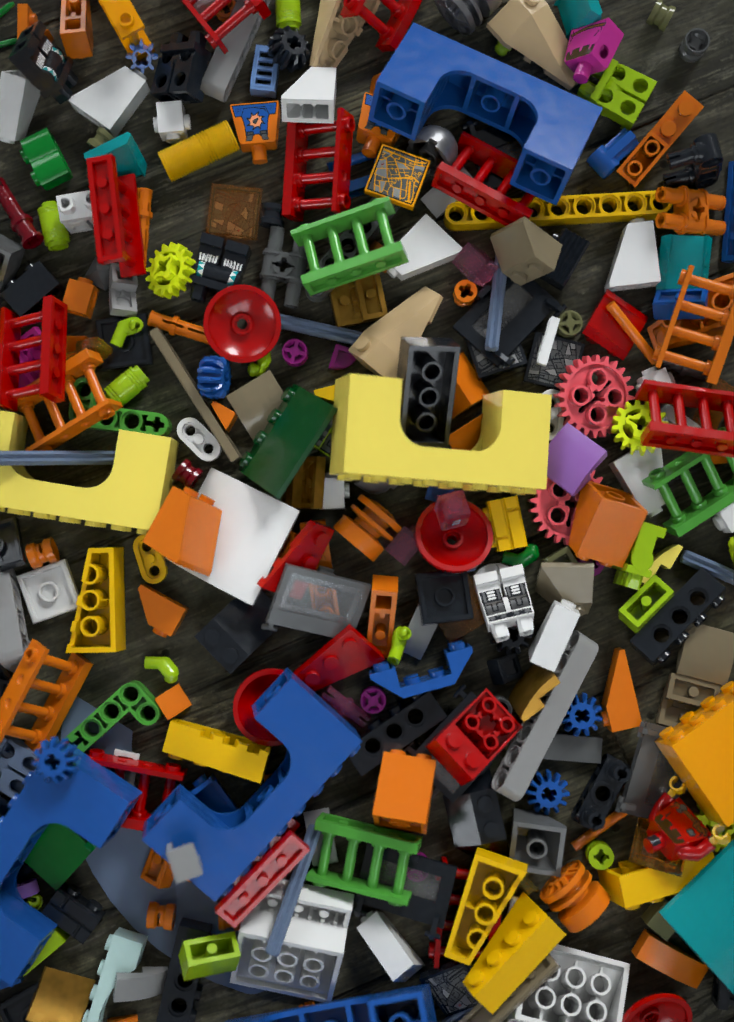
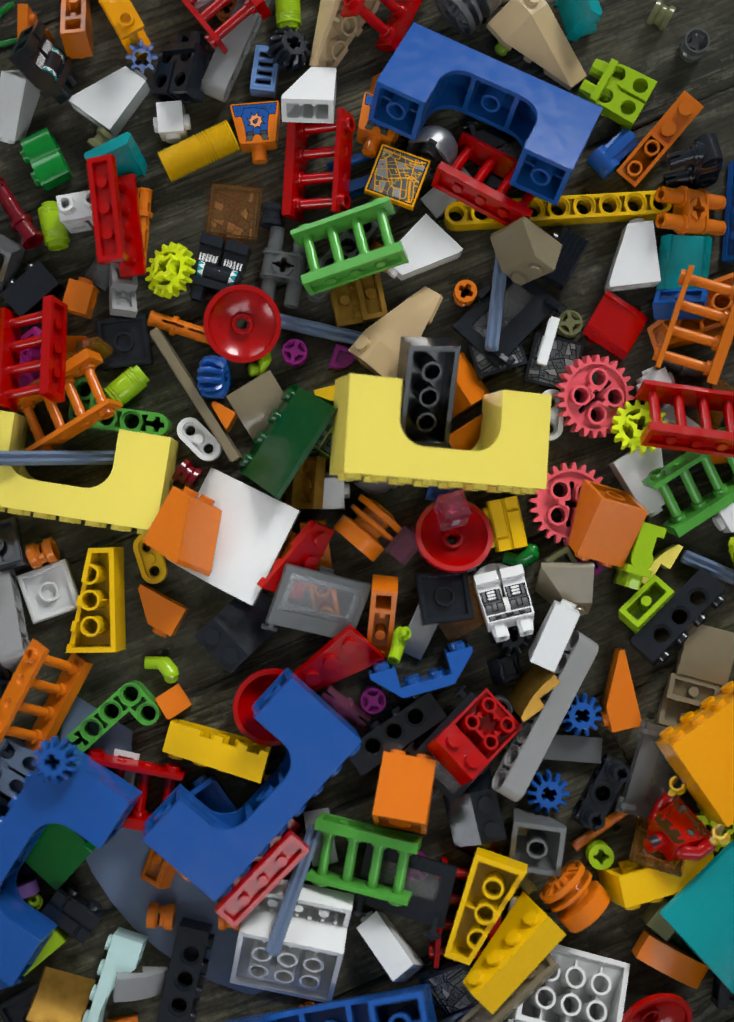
lime arm [110,317,144,348] -> none
light grey panel [166,843,203,884] -> none
lime brick [178,931,241,981] -> none
clear pink brick [452,242,499,287] -> none
medium lavender slope [547,422,608,497] -> none
dark pink torso [564,18,624,84] -> none
orange bar [606,301,656,365] -> none

